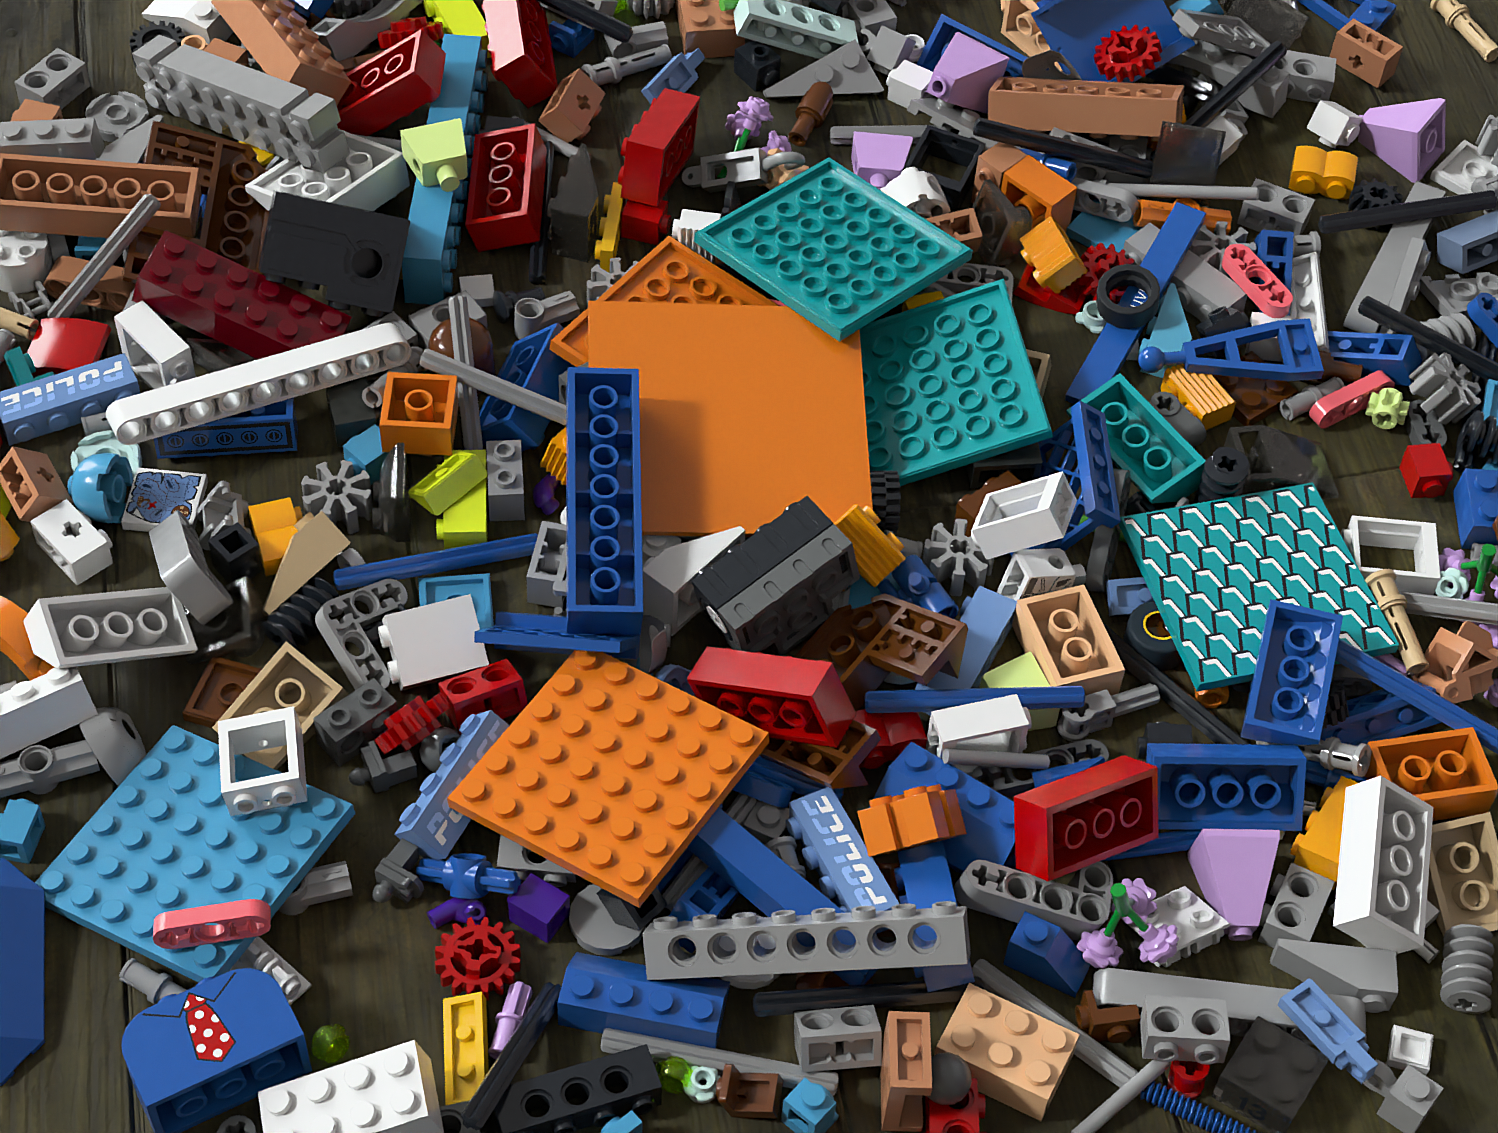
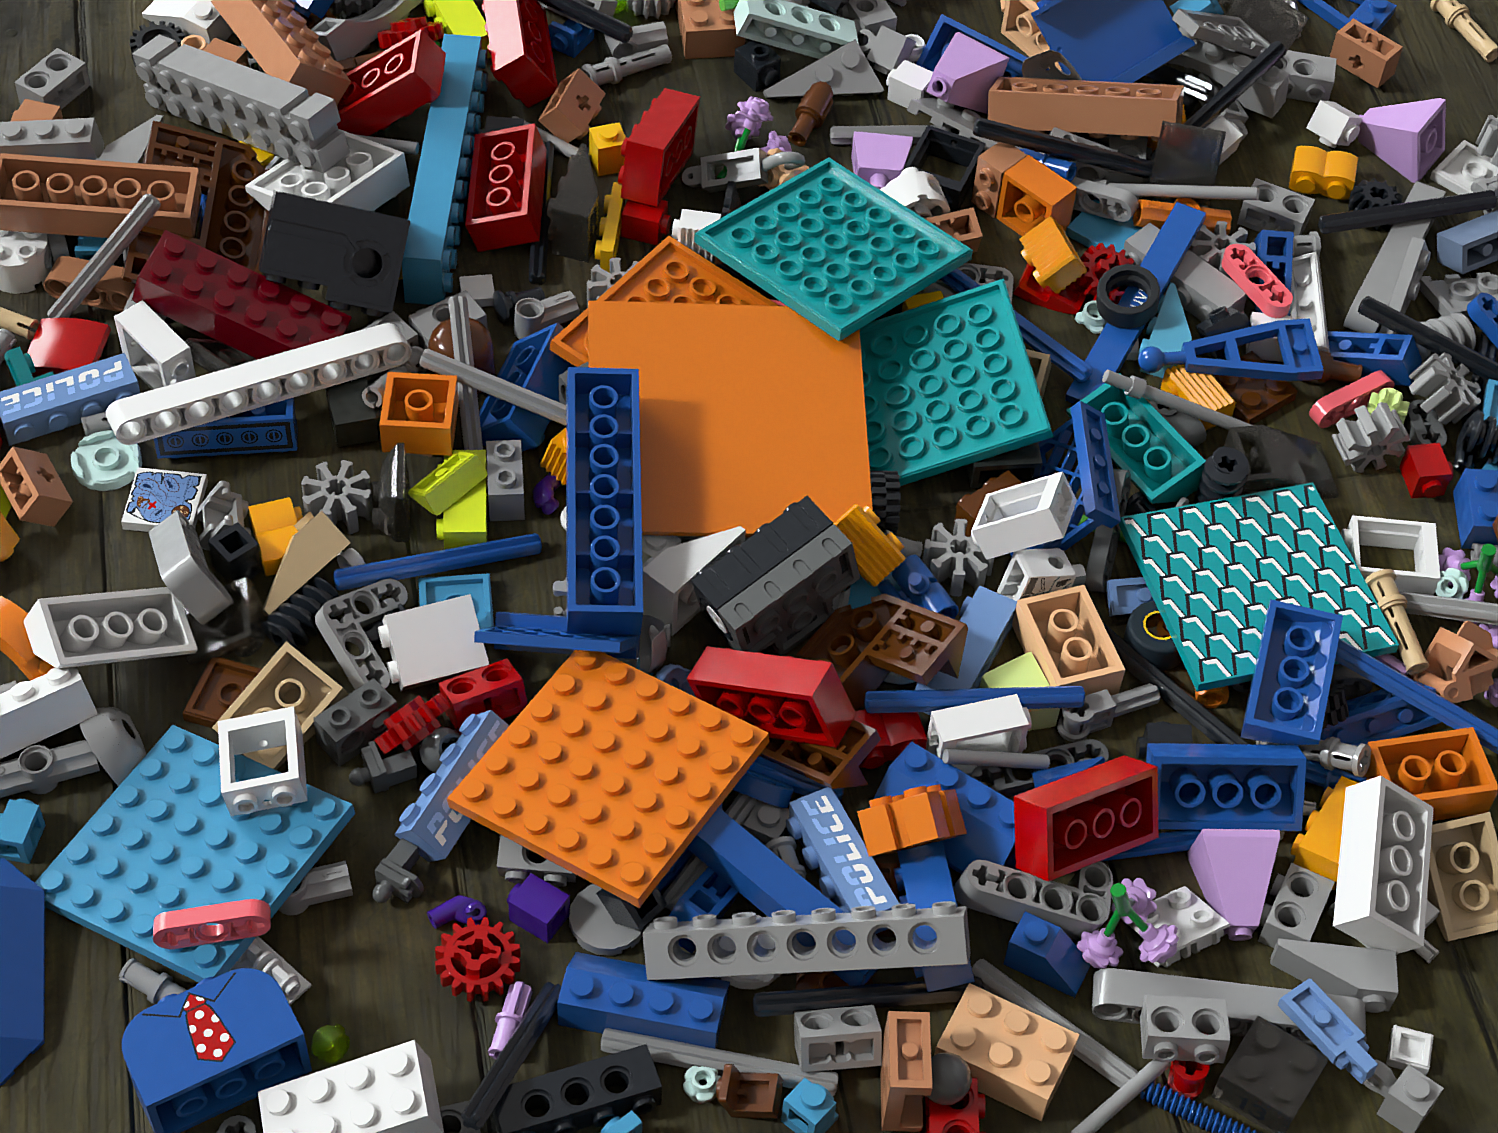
light grey piece [8,280,54,319] -> none
white brick [30,499,113,585] -> none
dark azure cylinder [67,453,133,523] -> none
light grey tile [85,92,149,142] -> none
dark azure brick [343,424,400,485] -> none
yellowish green torso [400,118,468,192] -> none
blue axle [416,853,521,899] -> none
yellow plate [443,992,489,1105] -> none
light grey brick [527,521,567,608] -> none
medium blue hinge [641,48,705,104] -> none
clear neon green plate [655,1056,693,1093] -> none
clear smoke slope [972,179,1033,268] -> none
reddish brown bracket [1075,990,1141,1043] -> none
red gear [1094,25,1162,82] -> none
light grey pin [1279,377,1345,420] -> none
light grey piece [1440,924,1494,1014] -> none
none -> yellow brick [589,122,625,176]
none -> blue axle [940,268,1093,383]
none -> light grey bar [1102,370,1286,450]
none -> light grey gear [1332,402,1410,473]

